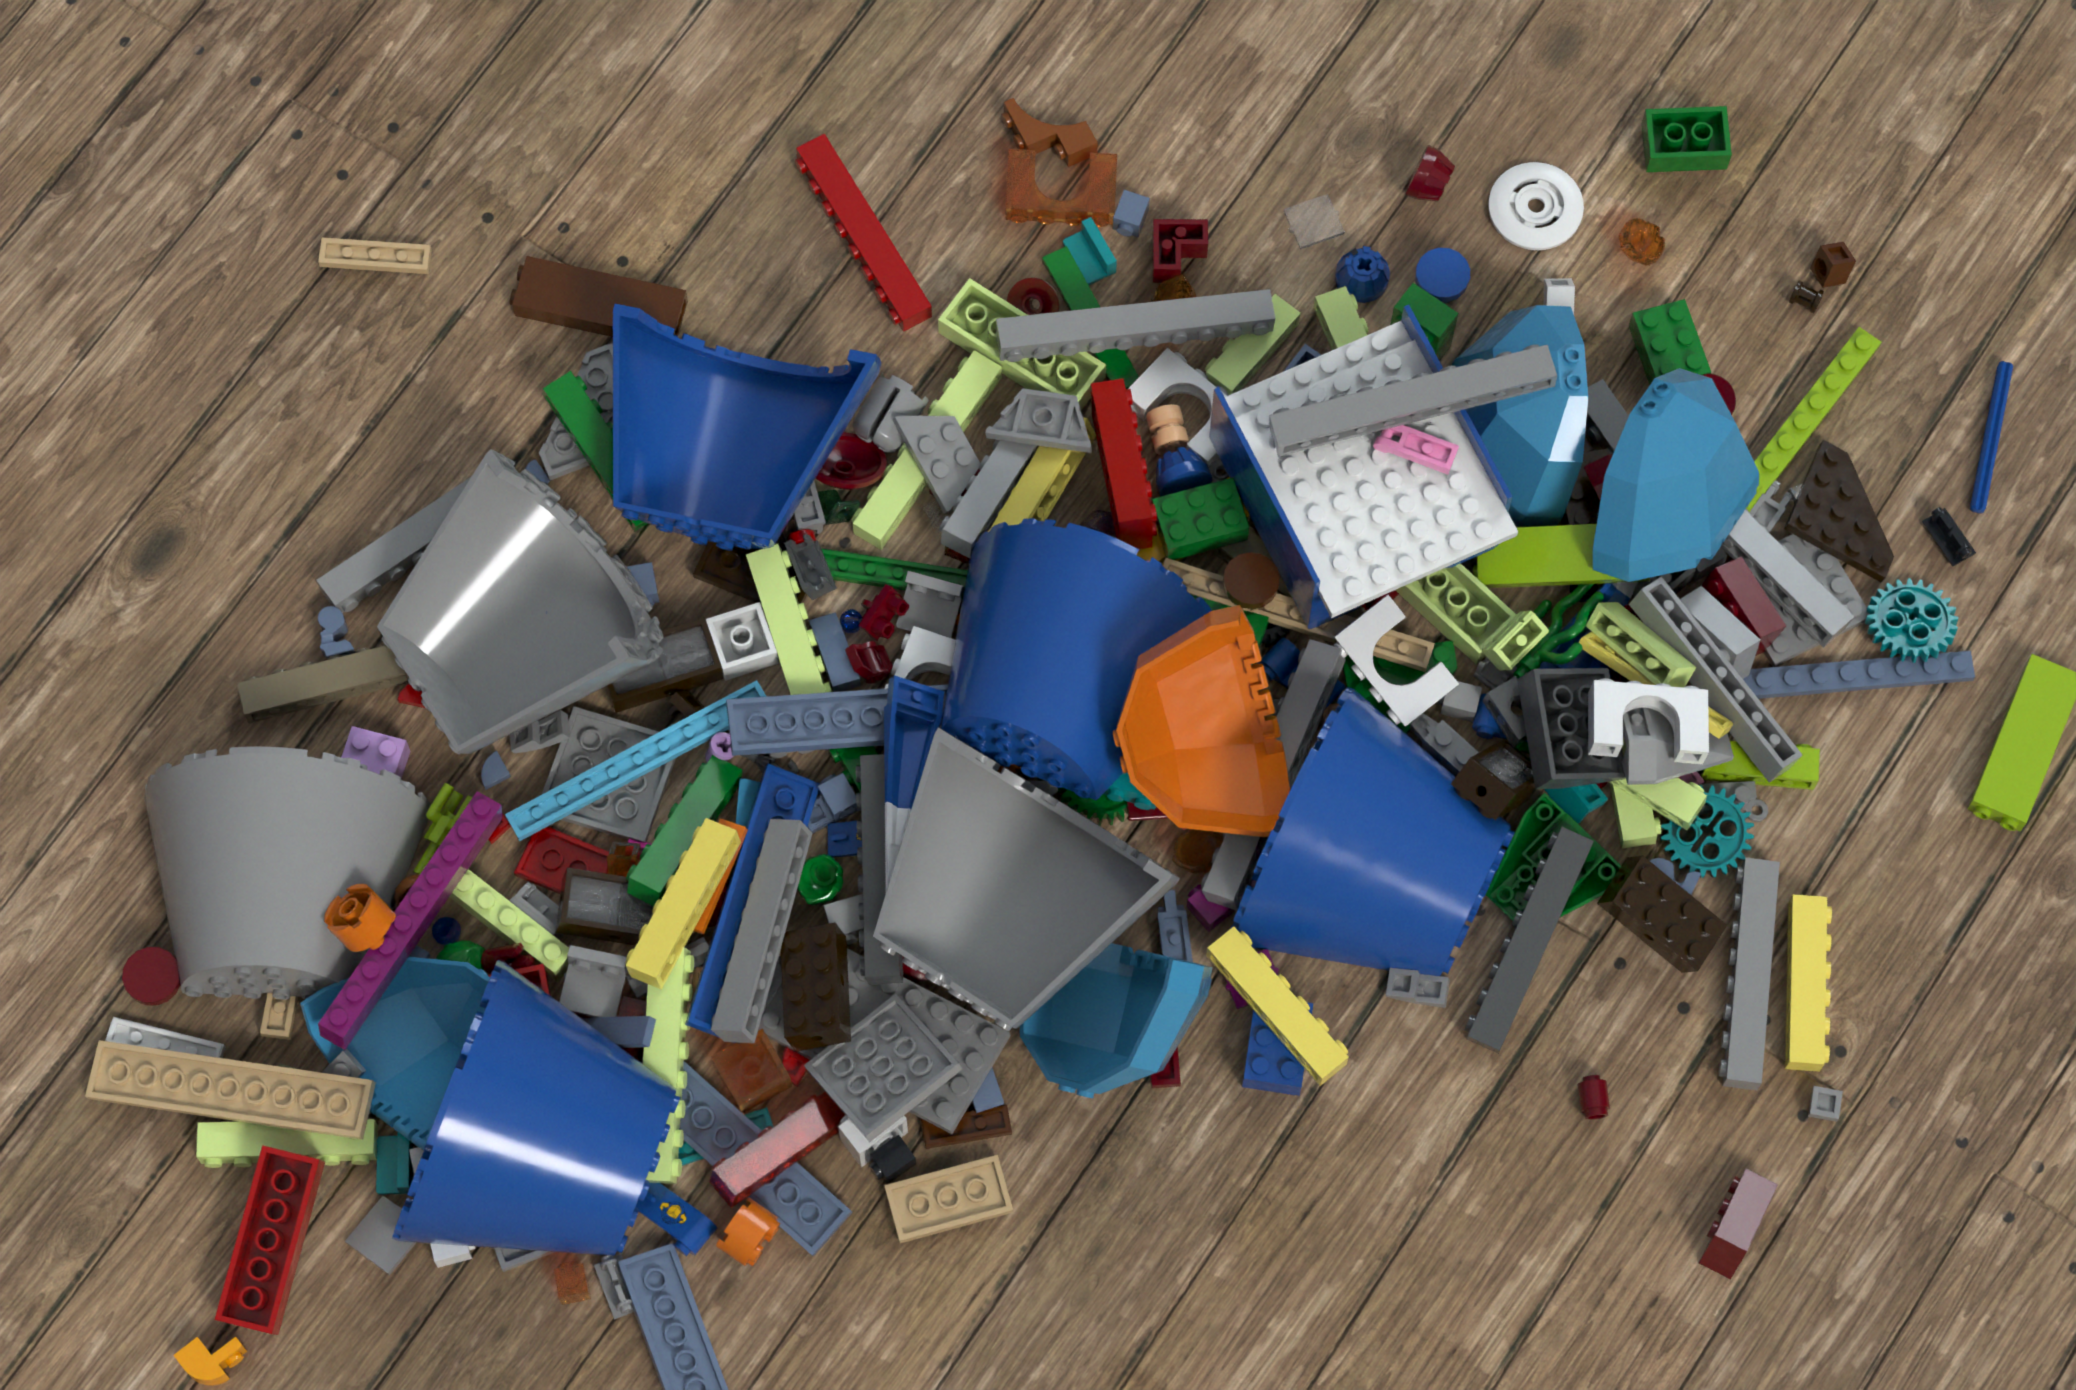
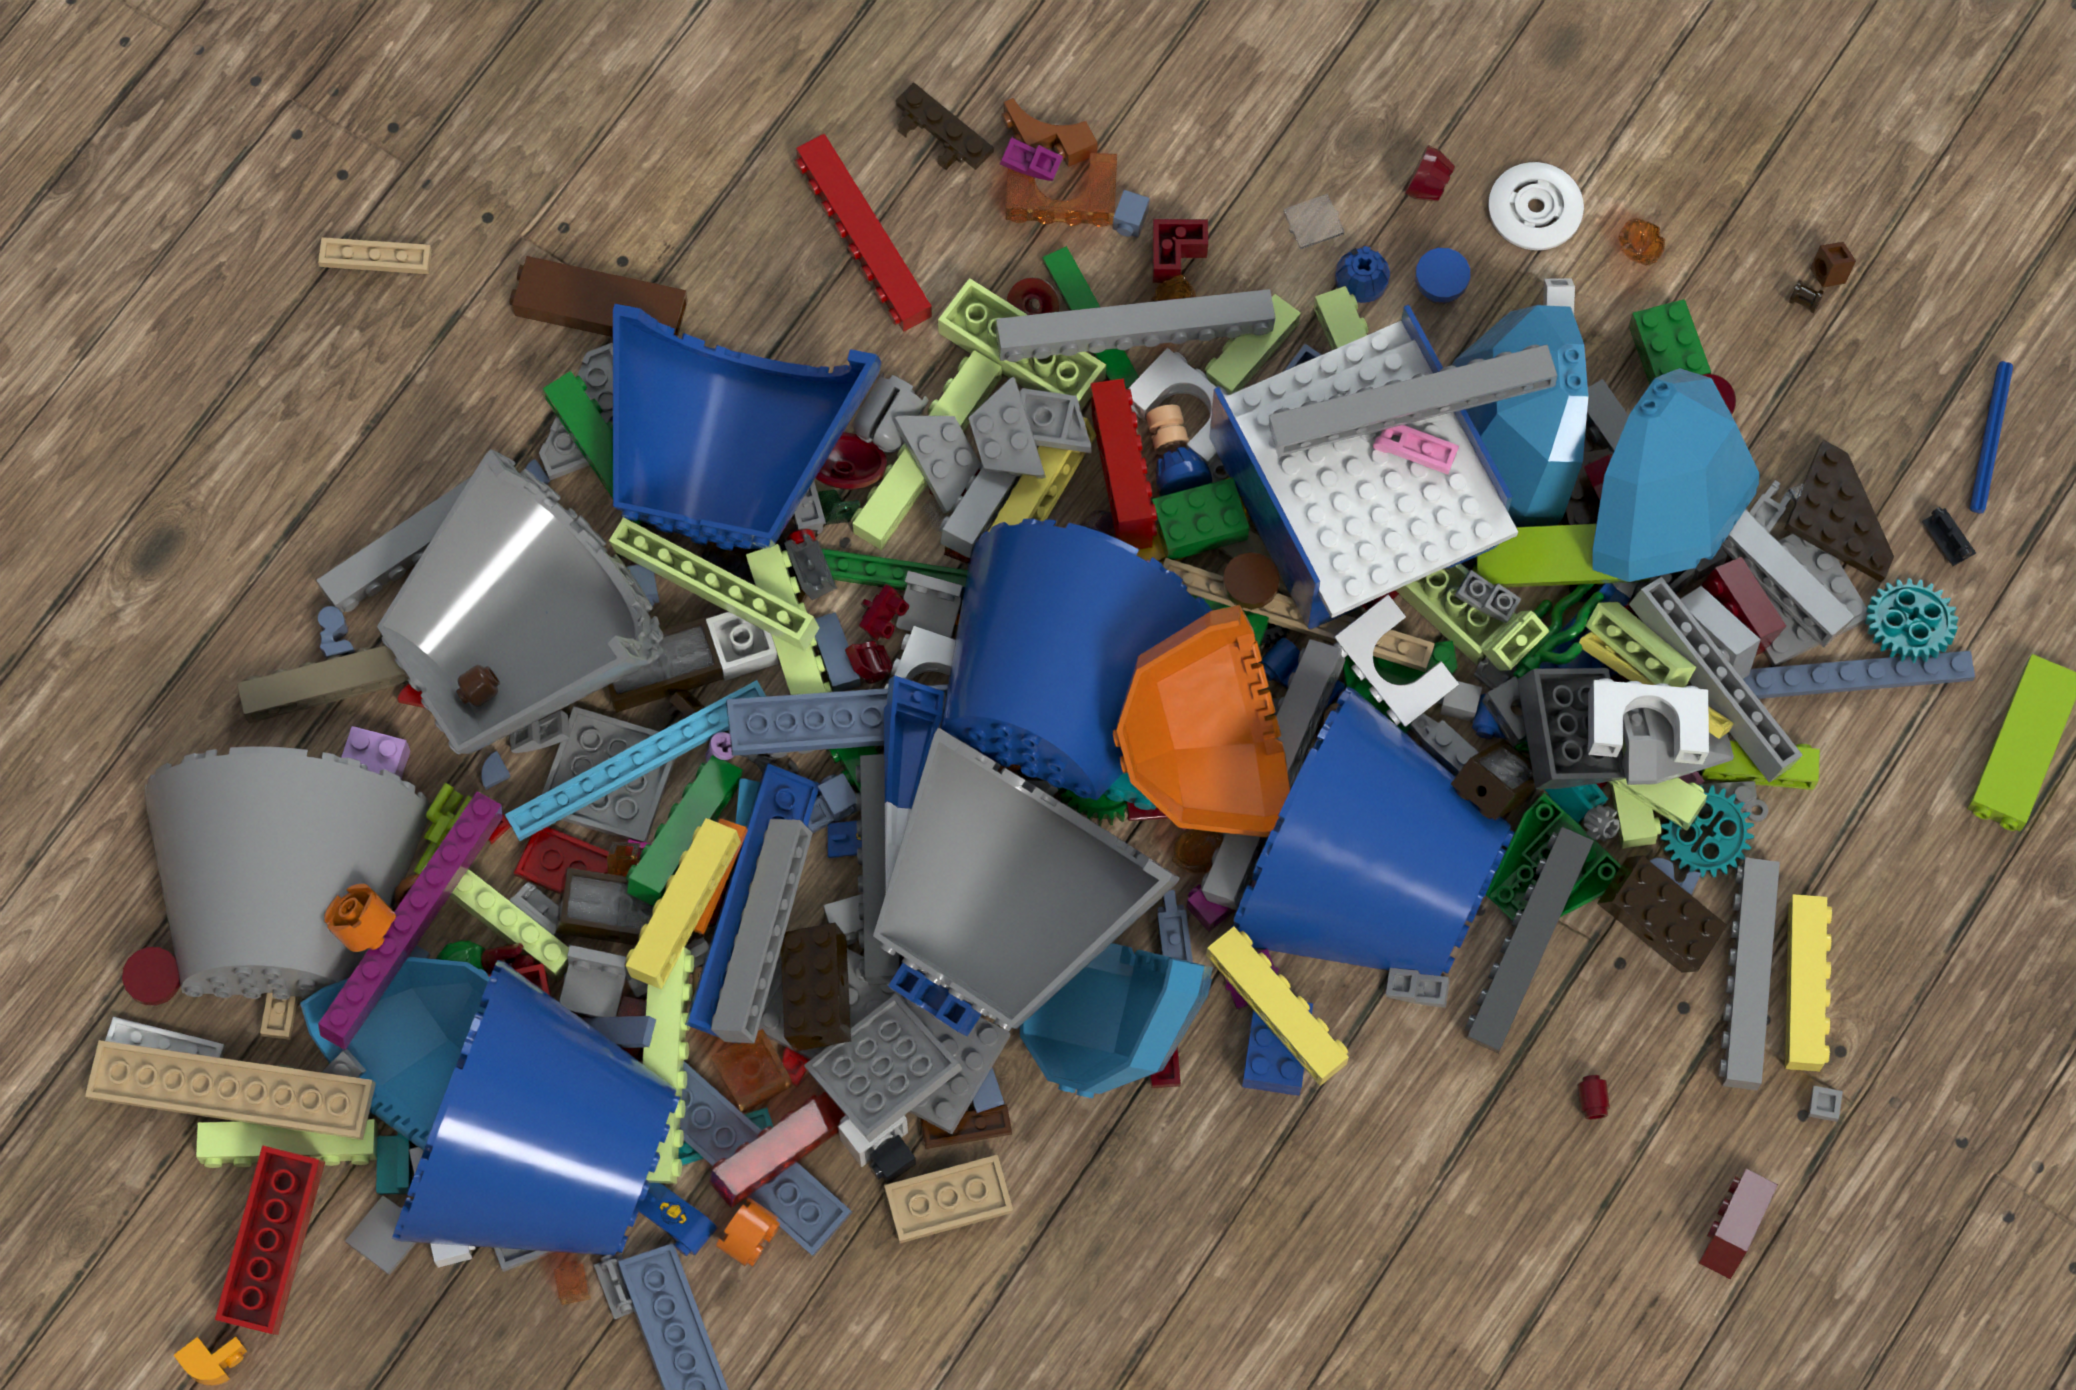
clear blue plate [432,917,461,946] -> none
green hair [797,854,843,905] -> none
clear blue hinge [840,609,862,633] -> none
teal panel [1063,217,1117,285] -> none
green brick [1390,283,1459,361] -> none
green brick [1641,106,1732,172] -> none
lime plate [1746,327,1882,512] -> none
none -> reddish brown head [456,665,500,707]
none -> yellowish green brick [609,517,819,651]
none -> blue arch [888,963,982,1037]
none -> dark brown hinge [895,82,994,170]
none -> light grey wing [969,377,1046,479]
none -> magenta slope [999,137,1063,181]
none -> light grey slope [1454,570,1521,623]
none -> light grey gear [1584,805,1620,842]

